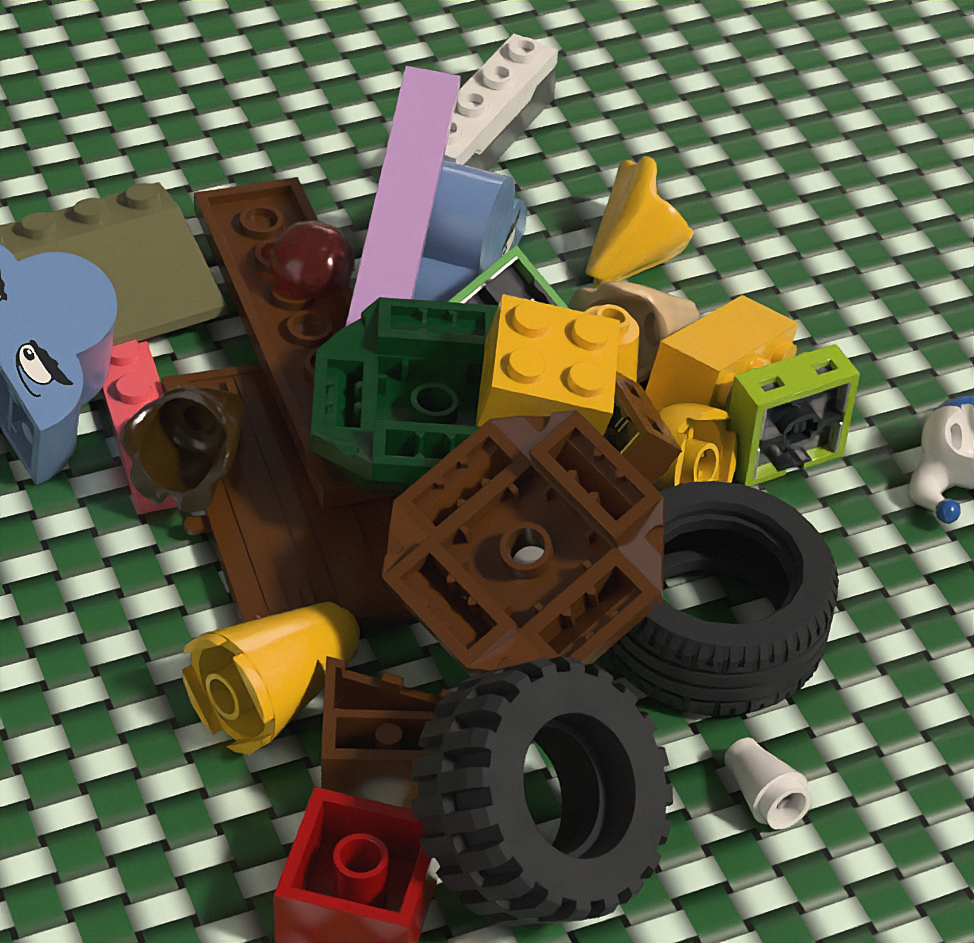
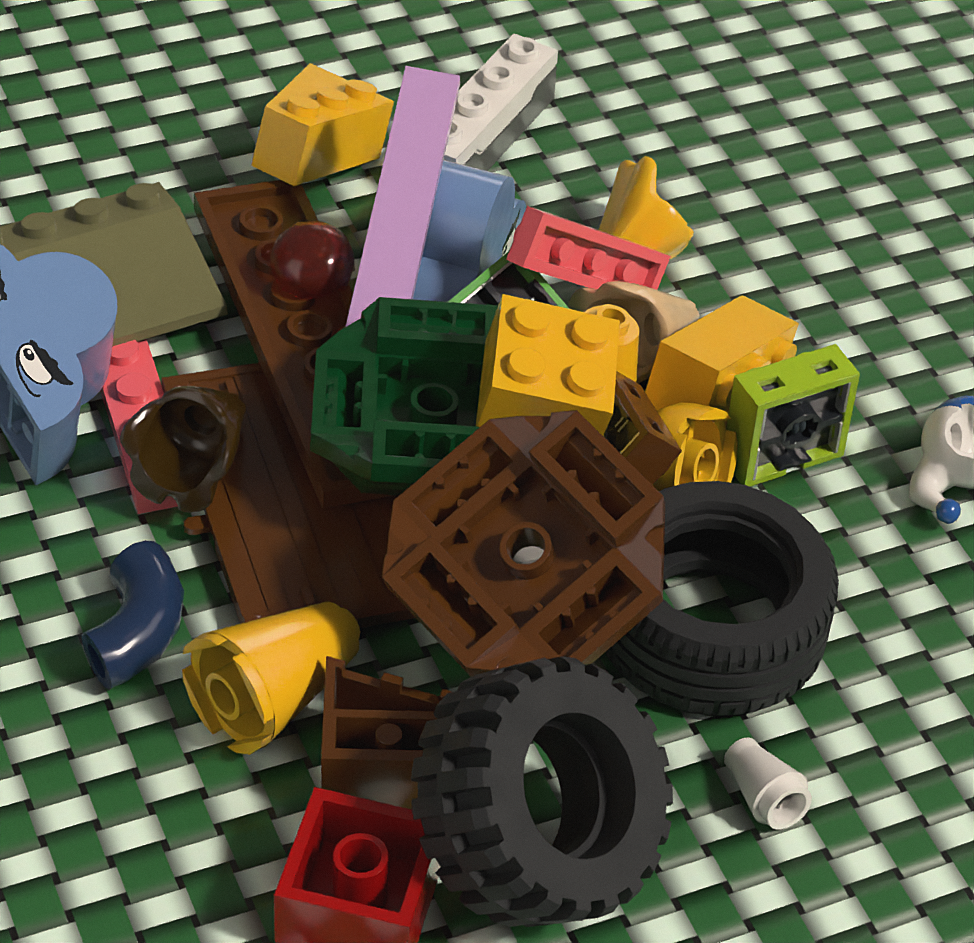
none -> dark blue cylinder [82,541,184,690]
none -> yellow wedge [251,63,394,186]
none -> coral plate [506,206,671,290]

